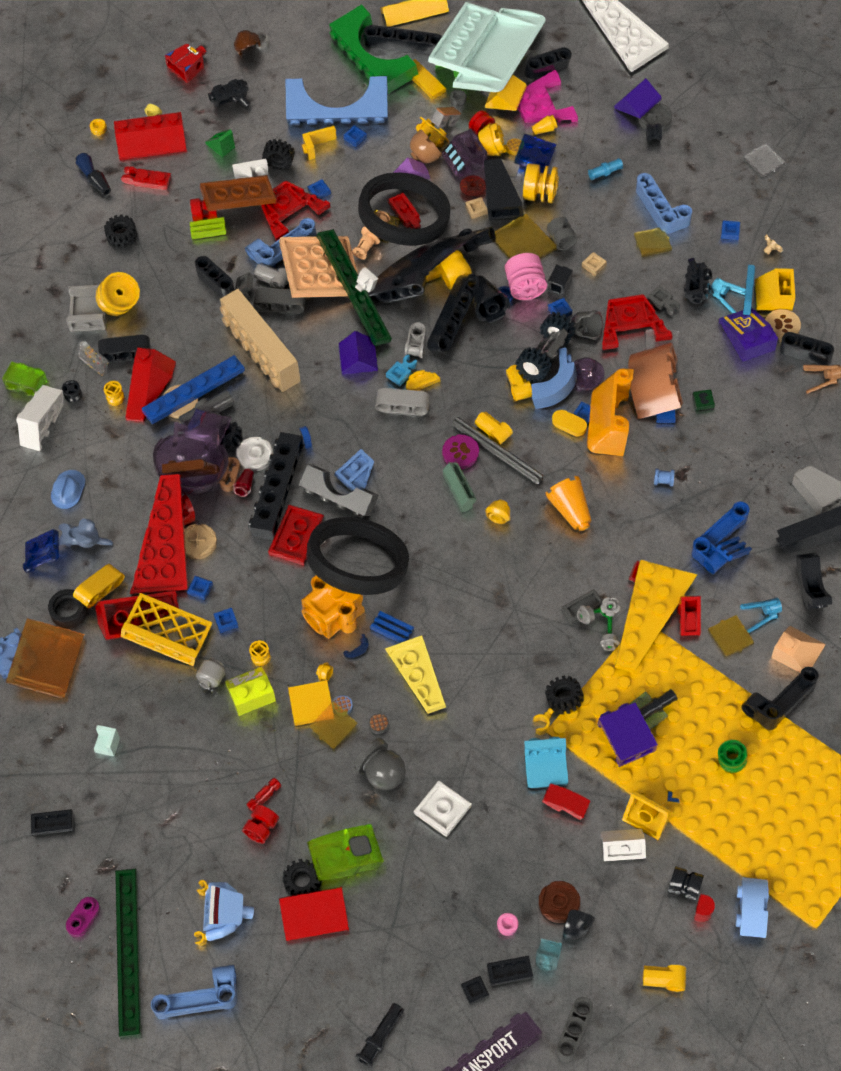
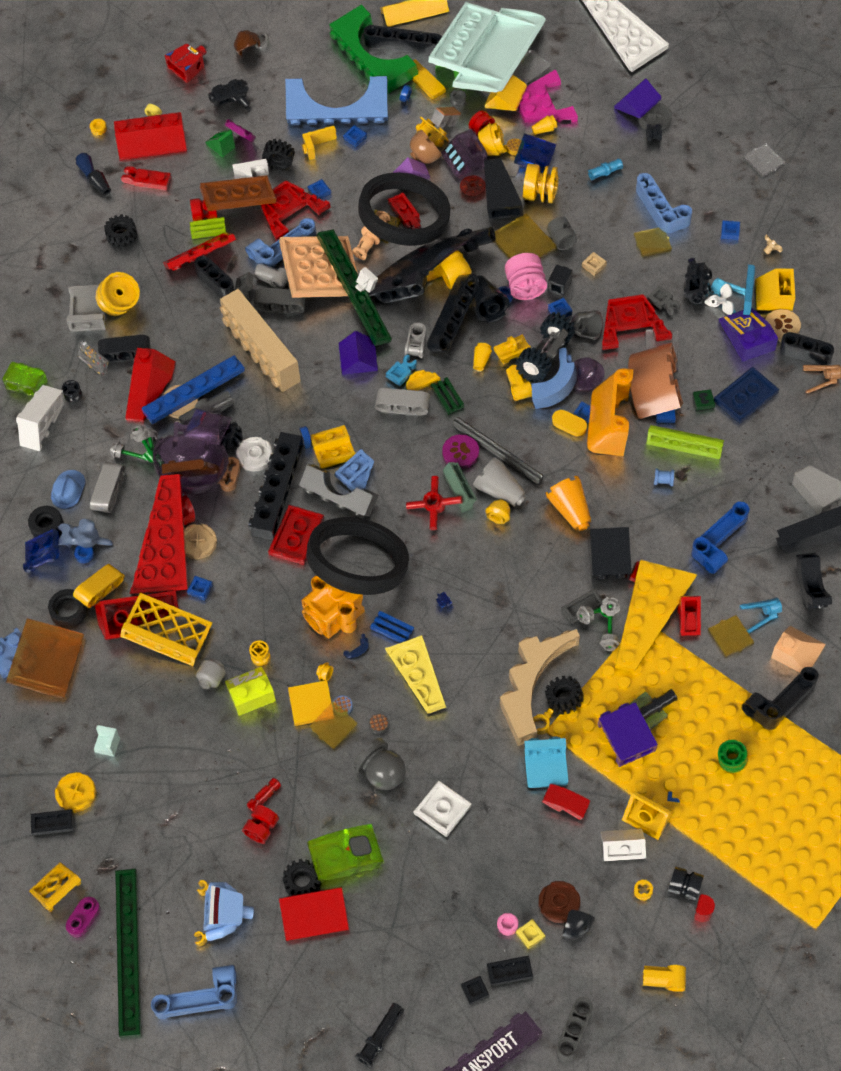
yellow wheel [104,381,125,406] -> none
blue tile [213,607,238,633] -> none
dark red cone [233,469,254,497] -> none
tan tile [465,197,488,219] -> none
yellow piece [475,411,513,445] -> none
black beam [524,47,572,79] -> none
clear light blue bracket [535,939,562,971] -> none
blue tile [716,536,752,561] -> none
light blue brick [735,877,769,938] -> none
none -> black tyre [28,505,64,543]
none -> yellow piece [29,862,81,912]
none -> yellow tile [55,772,97,813]
none -> blue tile [74,545,94,564]
none -> light grey beam [90,462,125,513]
none -> light grey plant [110,425,162,467]
none -> red wing [163,232,236,271]
none -> magenta tile [224,119,256,142]
none -> yellow slope [310,425,356,469]
none -> blue tile [400,85,412,103]
none -> red bar [406,476,463,530]
none -> dark green tile [431,377,464,415]
none -> clear blue plate [436,591,453,609]
none -> yellow cone [473,342,492,371]
none -> light grey cone [473,457,526,507]
none -> yellow hips [494,334,531,364]
none -> tan arch [500,629,580,746]
none -> light yellow tile [516,919,546,950]
none -> black slope [587,527,632,580]
none -> yellow bush [634,879,653,900]
none -> lime fence [646,425,724,459]
none -> white plant [704,284,734,315]
none -> dark blue tile [714,367,779,424]

